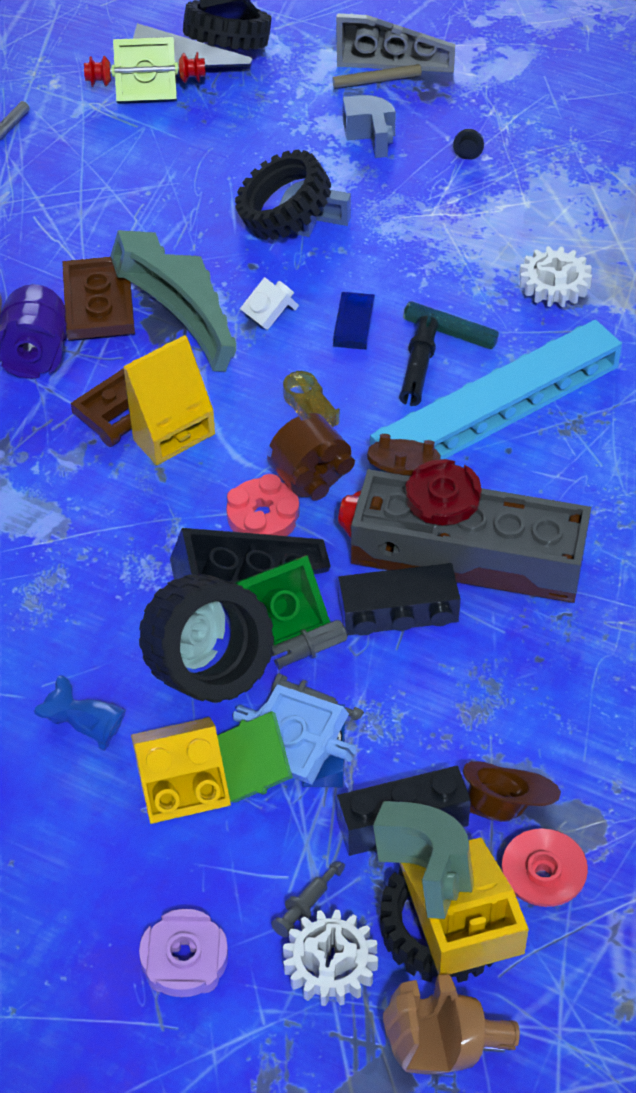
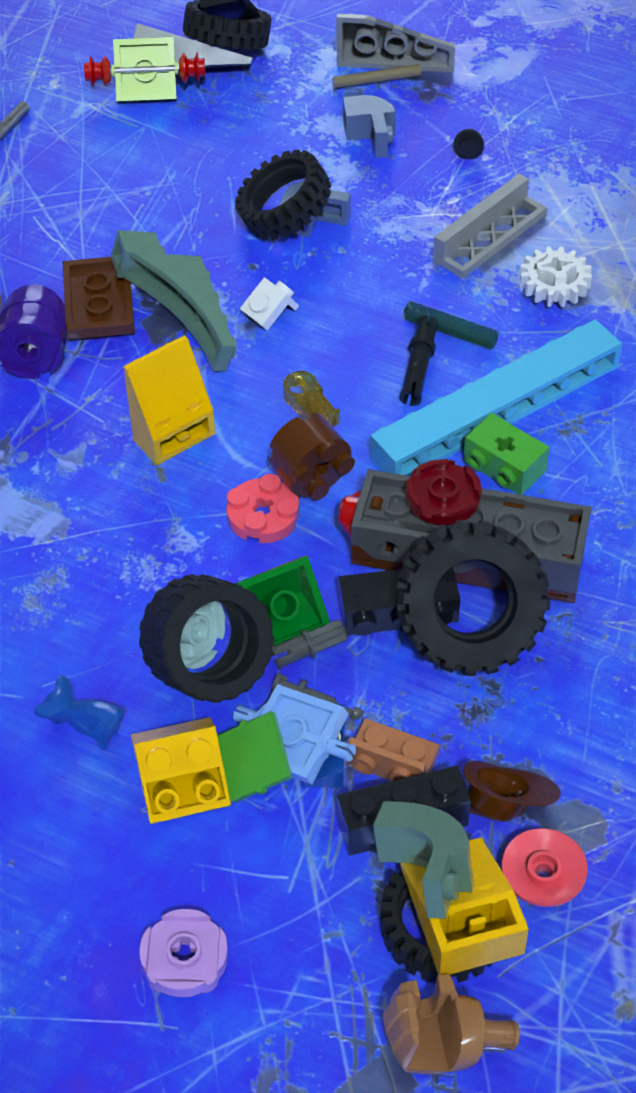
reddish brown plate [71,368,132,447] -> none
black wedge [170,528,331,584] -> none
dark grey piece [271,862,345,938] -> none
white gear [283,909,378,1006] -> none
clear blue tile [333,292,375,350] -> none
reddish brown piece [367,433,441,476] -> none
none -> nougat bracket [346,718,440,782]
none -> black tyre [395,520,551,676]
none -> light grey fence [433,173,547,279]
none -> bright green brick [463,413,550,495]

